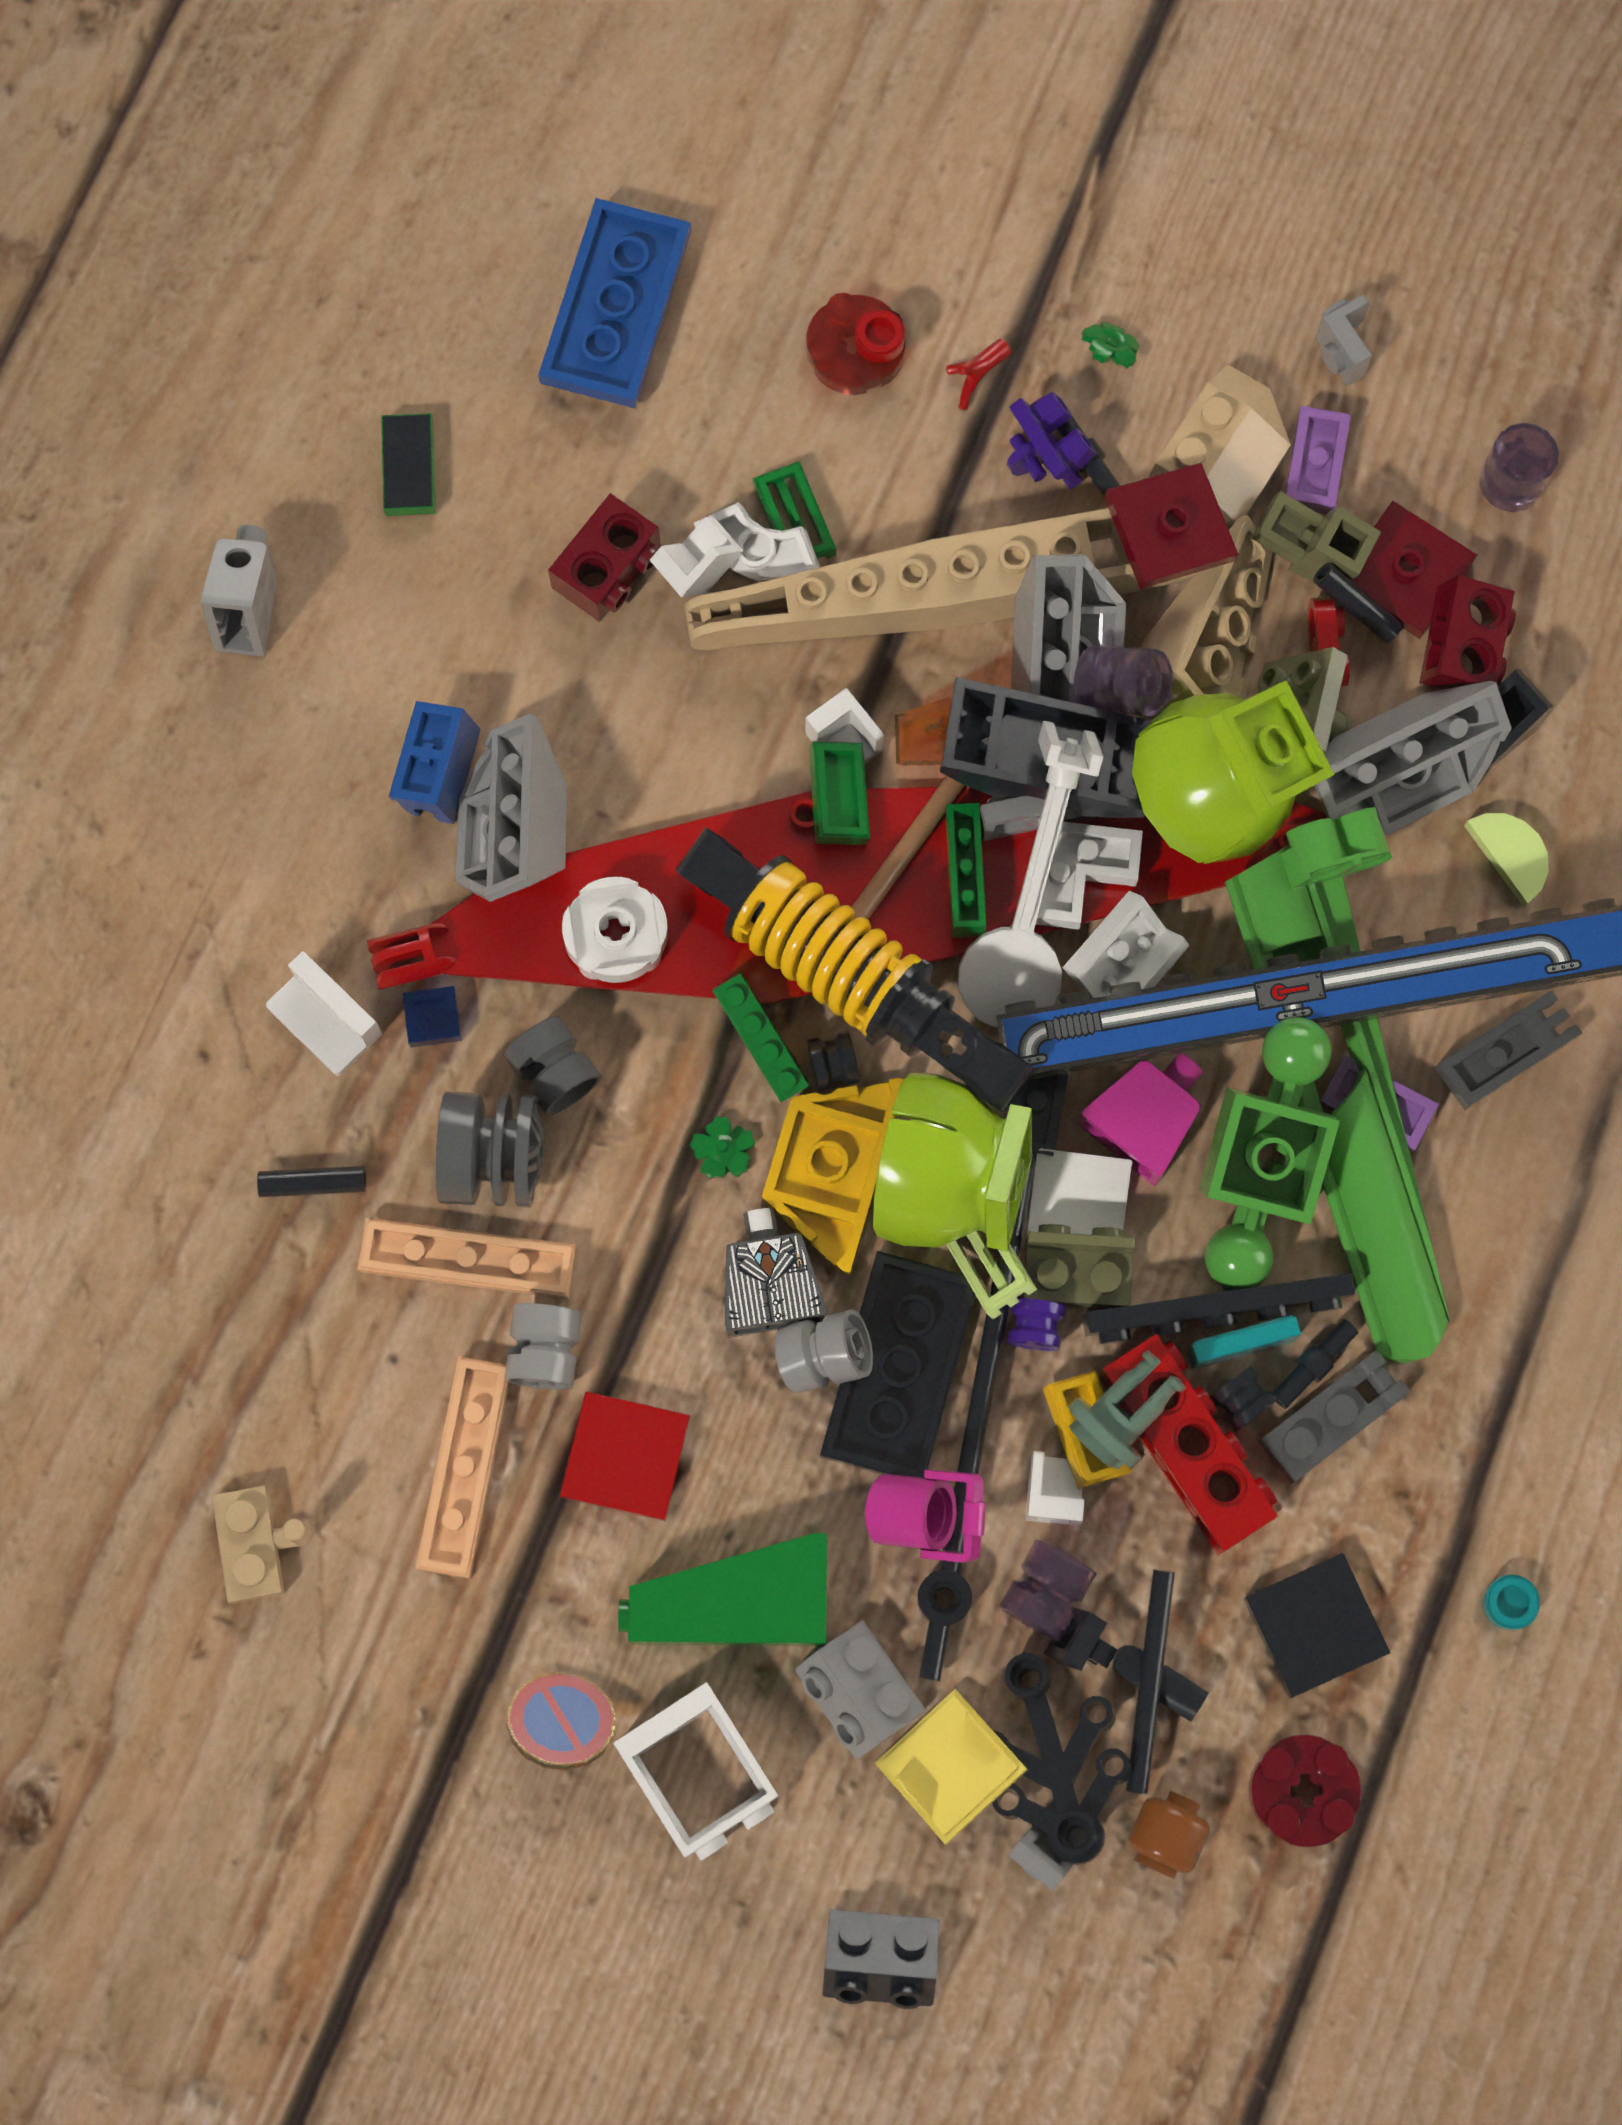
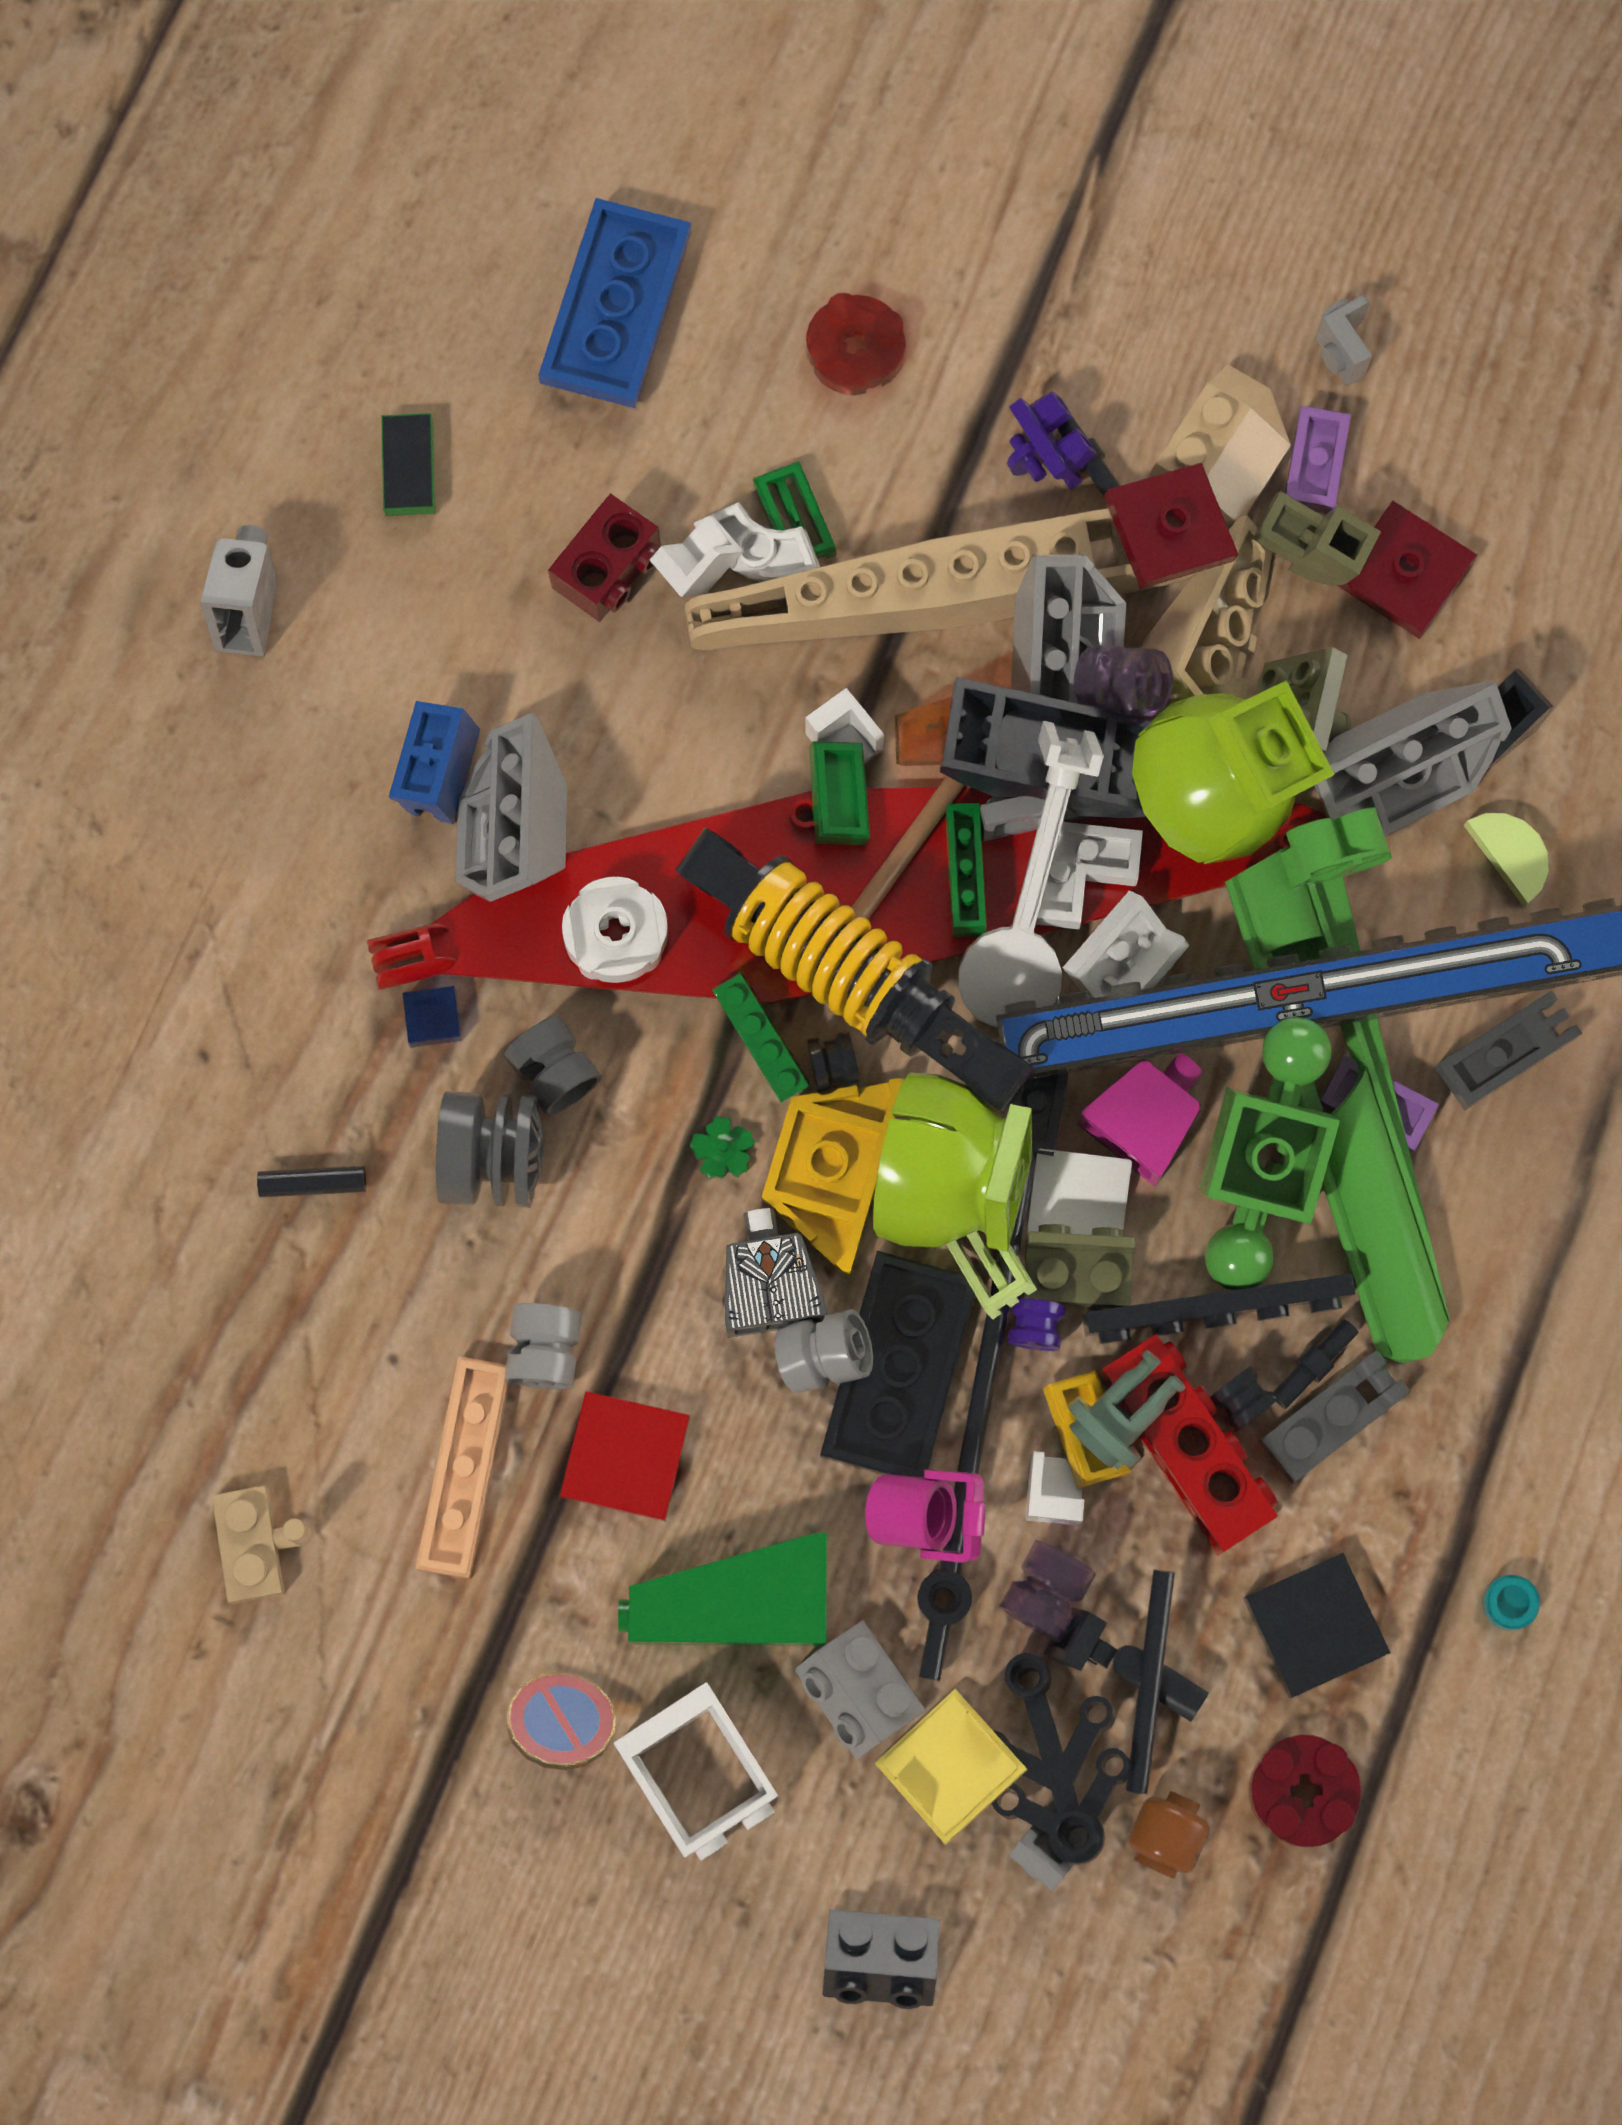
white panel [266,951,382,1076] -> none
light nougat tile [357,1218,577,1299] -> none
red tile [855,309,905,363] -> none
red bar [946,338,1011,411] -> none
green plant [1081,322,1140,369] -> none
teal tile [1187,1315,1301,1370] -> none
red plate [1308,597,1350,695] -> none
black piece [1313,563,1402,643] -> none
dark red brick [1419,575,1516,690] -> none
wheel [1479,423,1559,512] -> none

